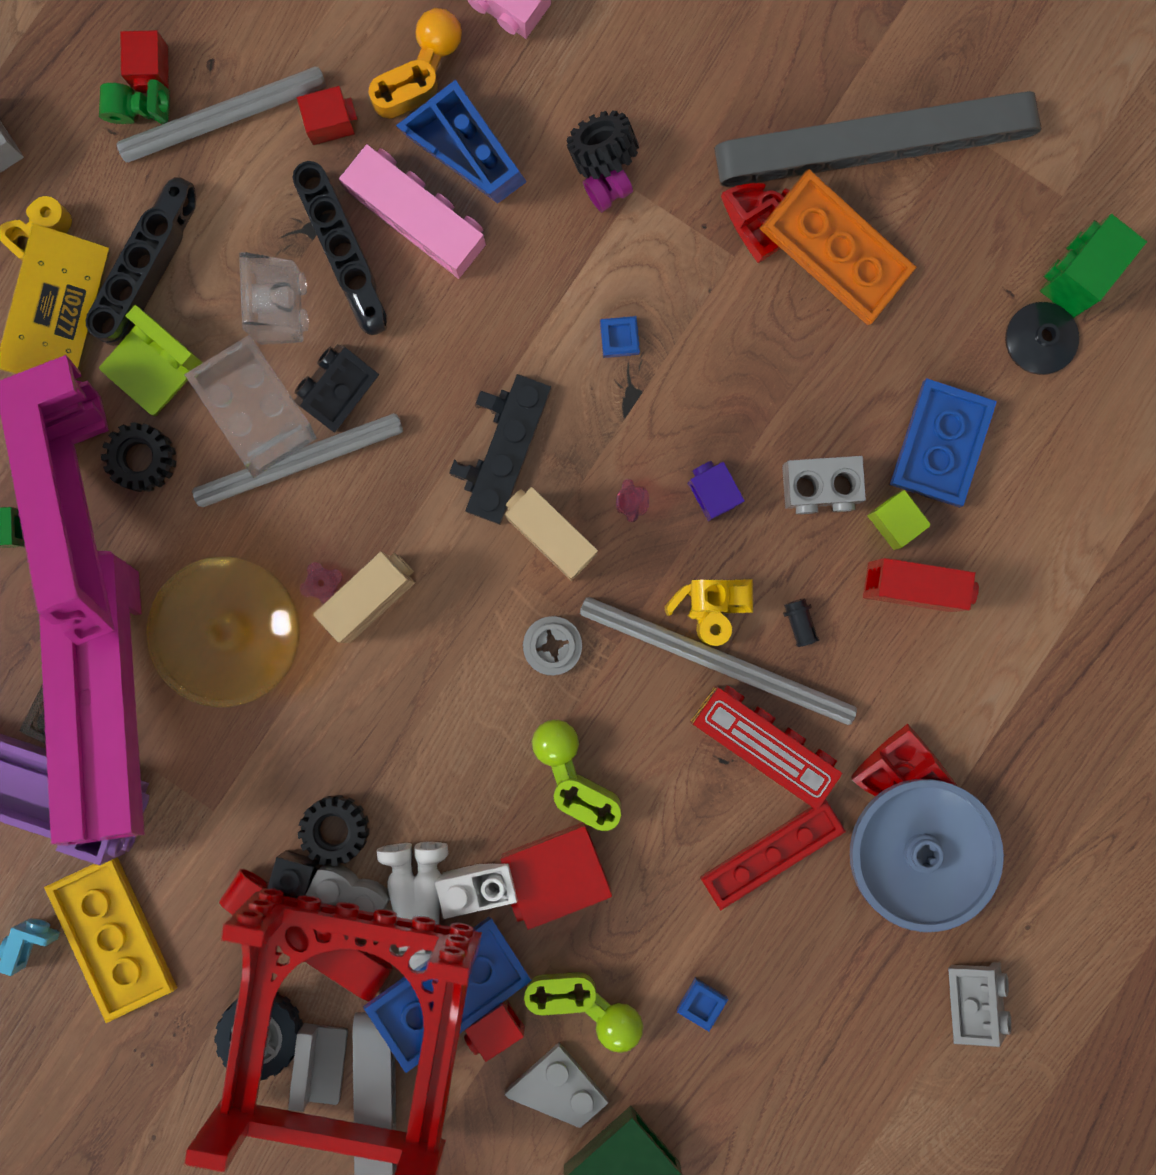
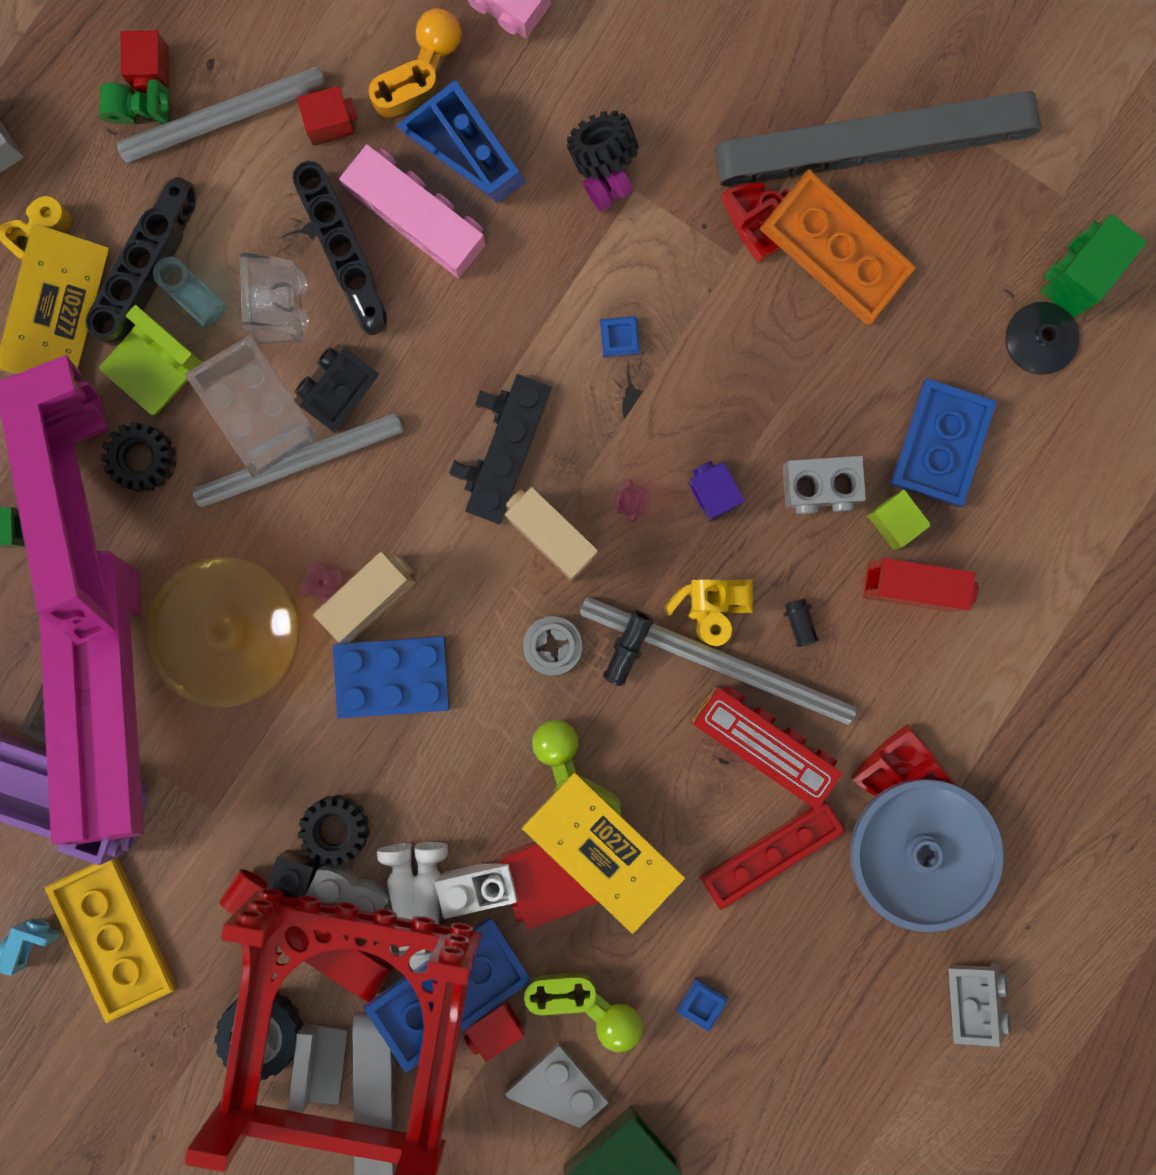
none -> clear light blue piece [153,257,227,329]
none -> blue plate [333,637,450,719]
none -> yellow tile [522,772,685,934]
none -> black pin [603,610,654,686]

